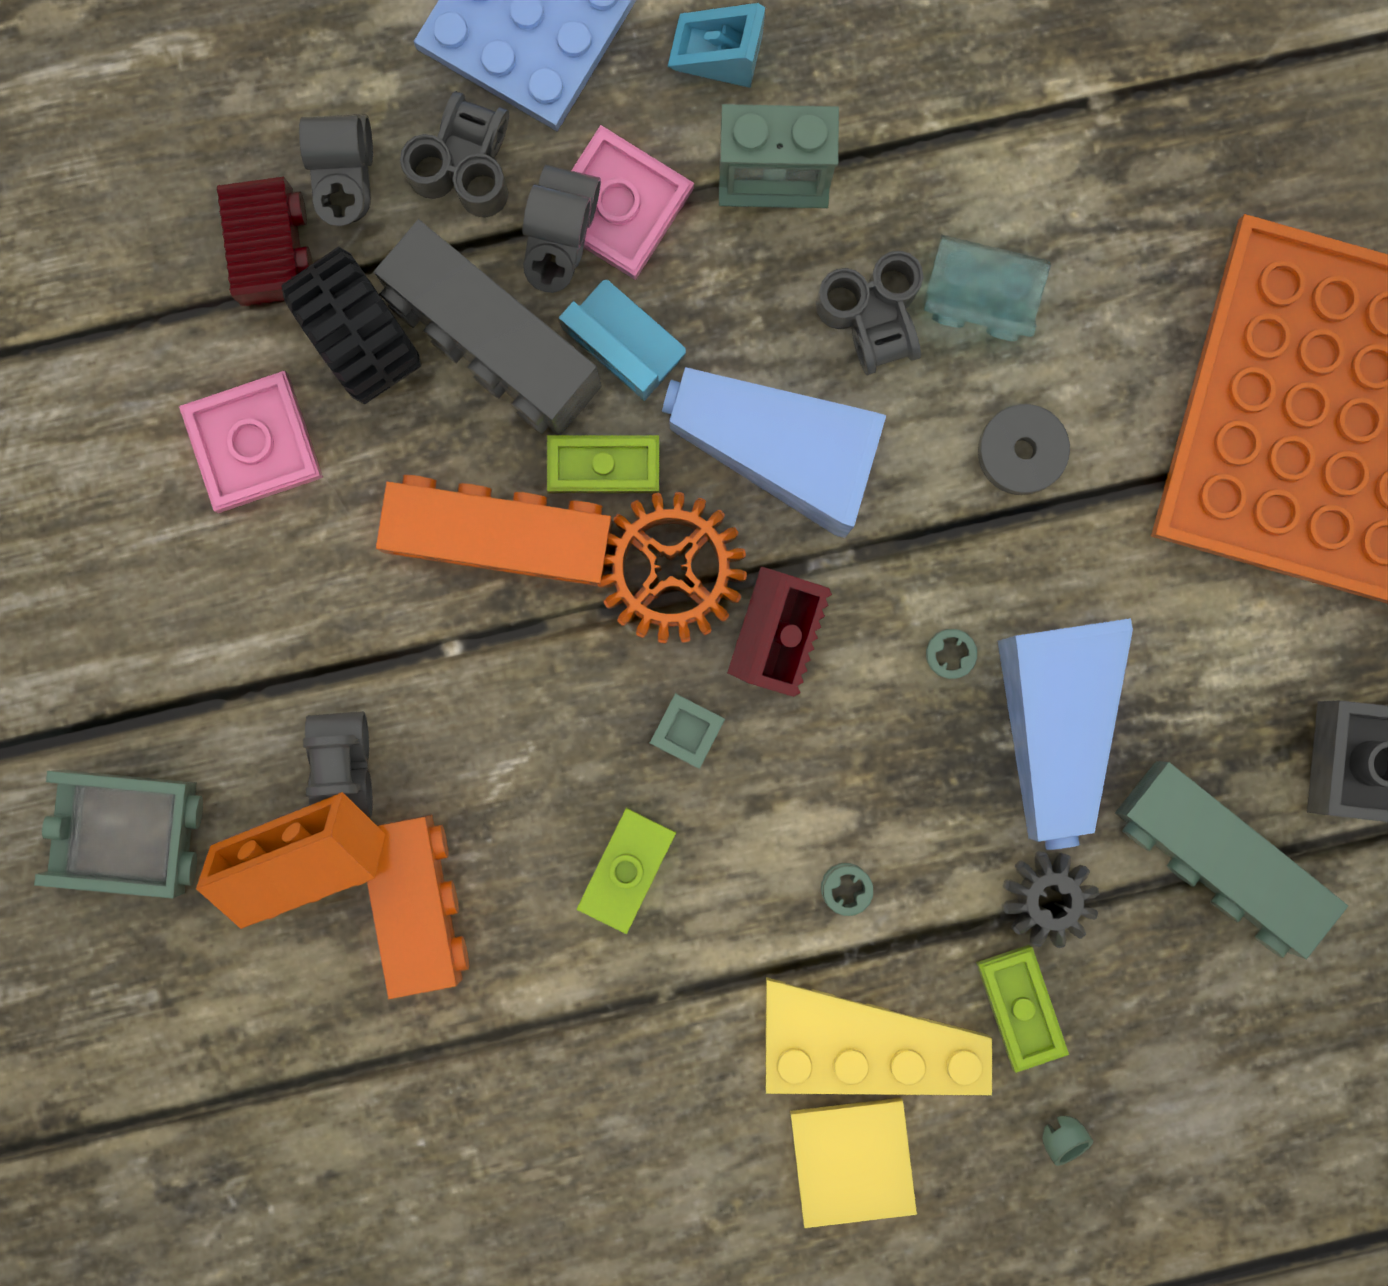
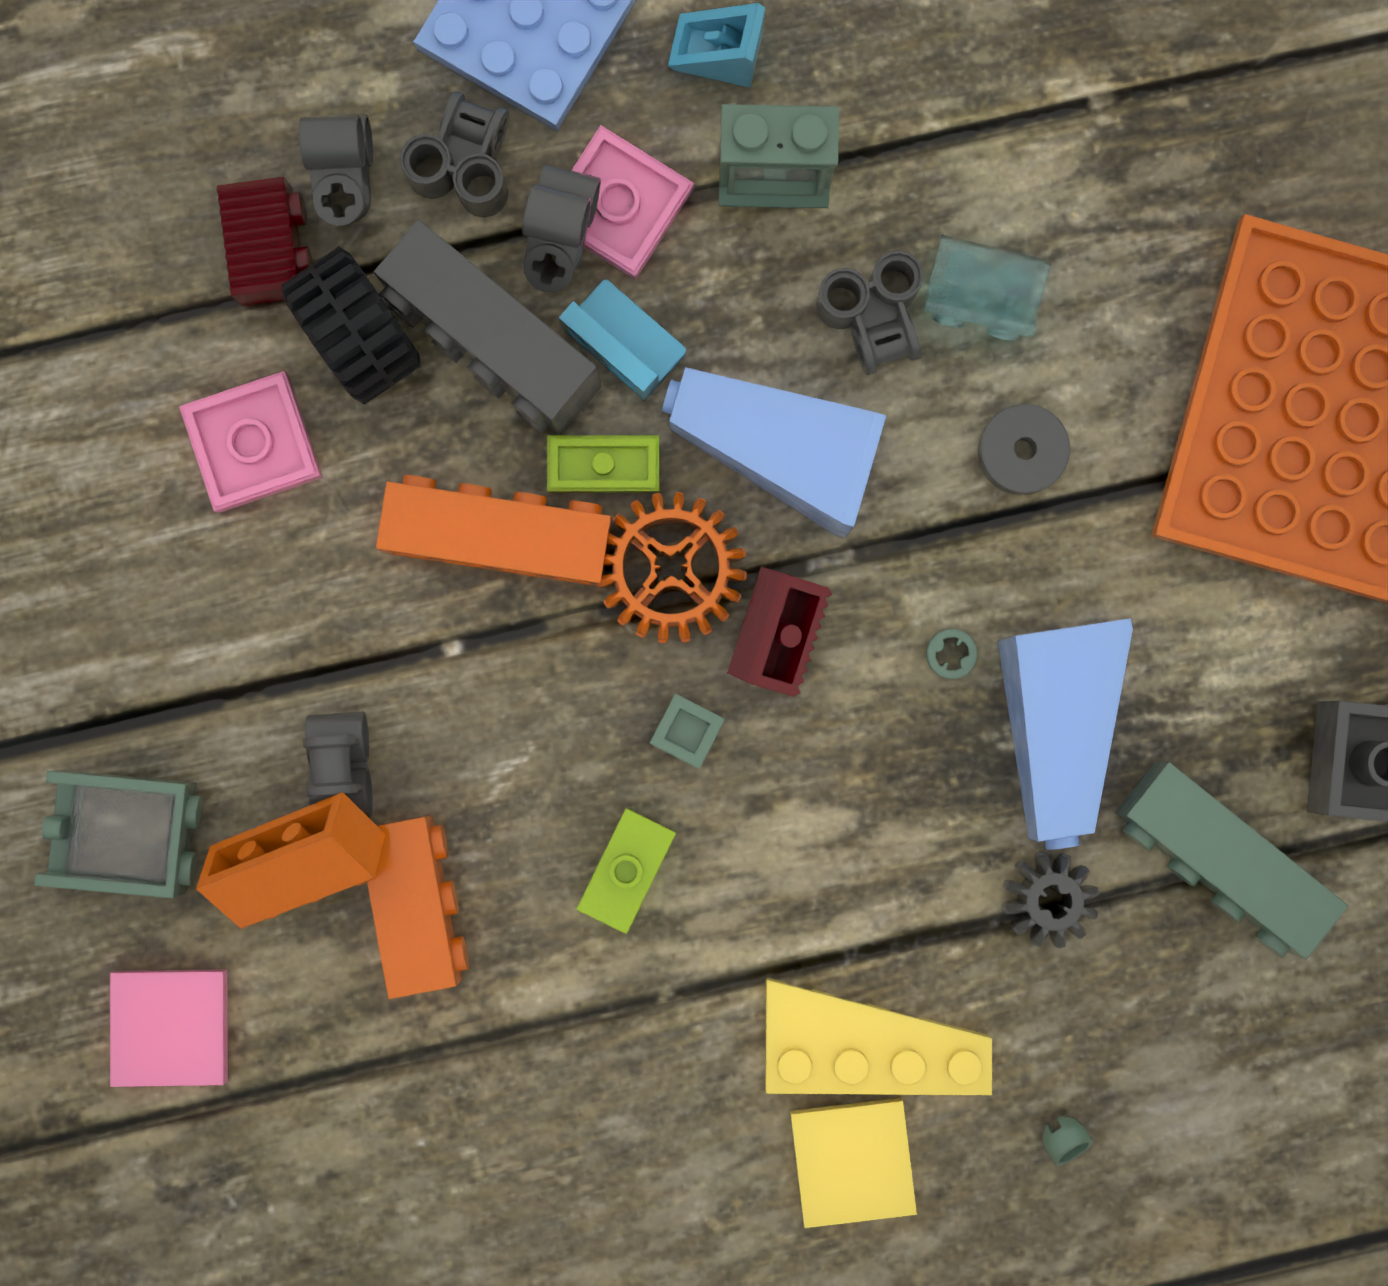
sand green bush [821,863,873,916] -> none
lime plate [976,945,1069,1073] -> none
none -> bright pink tile [110,969,228,1087]

